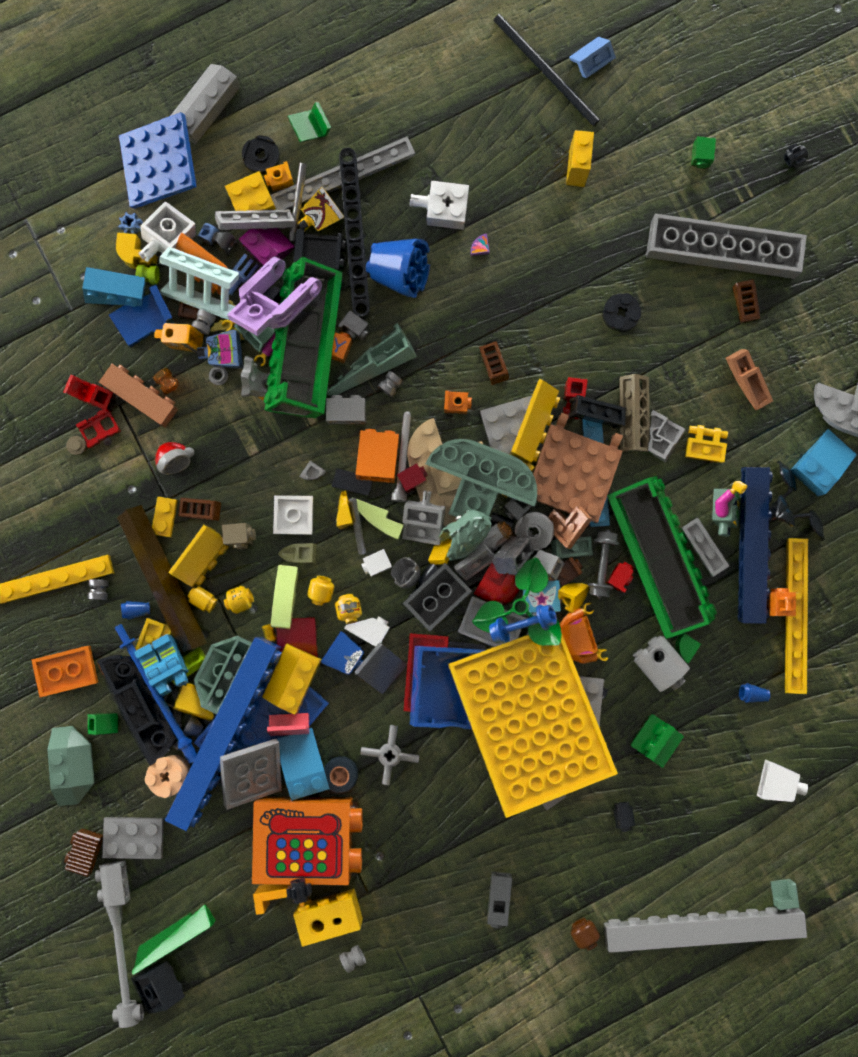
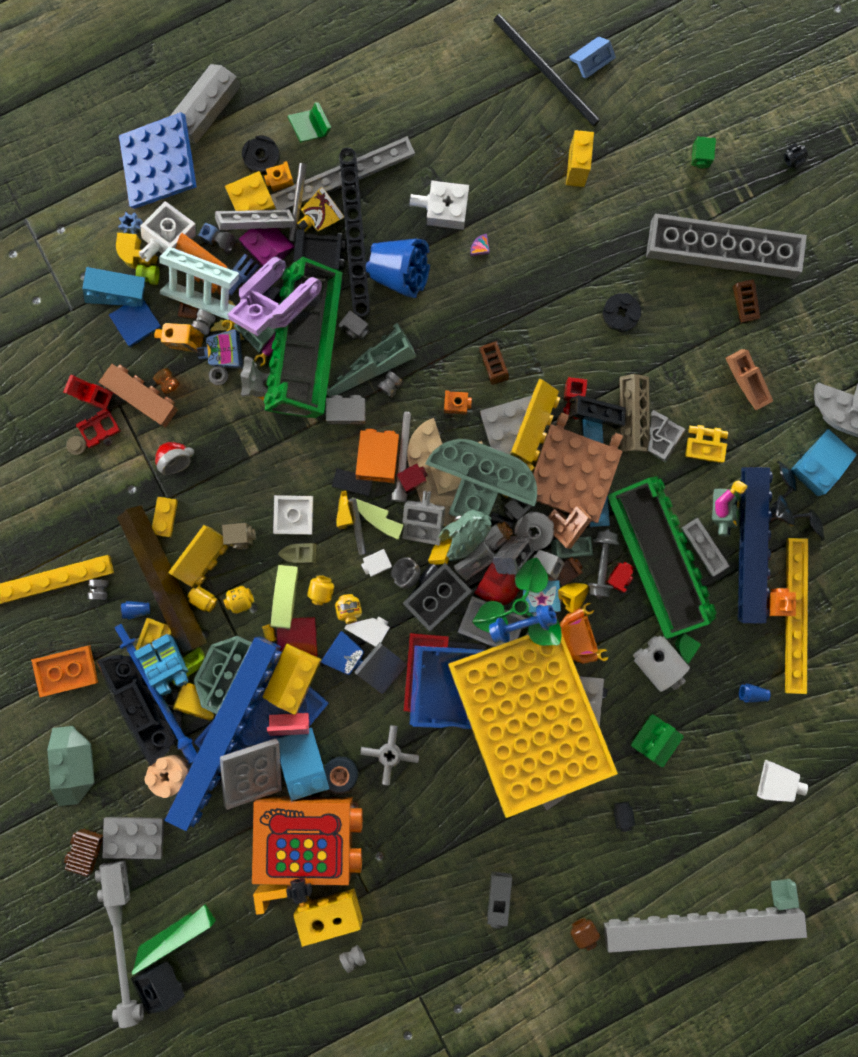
green brick [88,713,118,735] -> none
blue panel [141,285,175,333] -> none
flat silver bar [173,716,204,751] -> none
reddish brown slope [178,497,221,521] -> none
light grey tile [300,461,326,480] -> none
orange brick [331,331,353,363] -> none

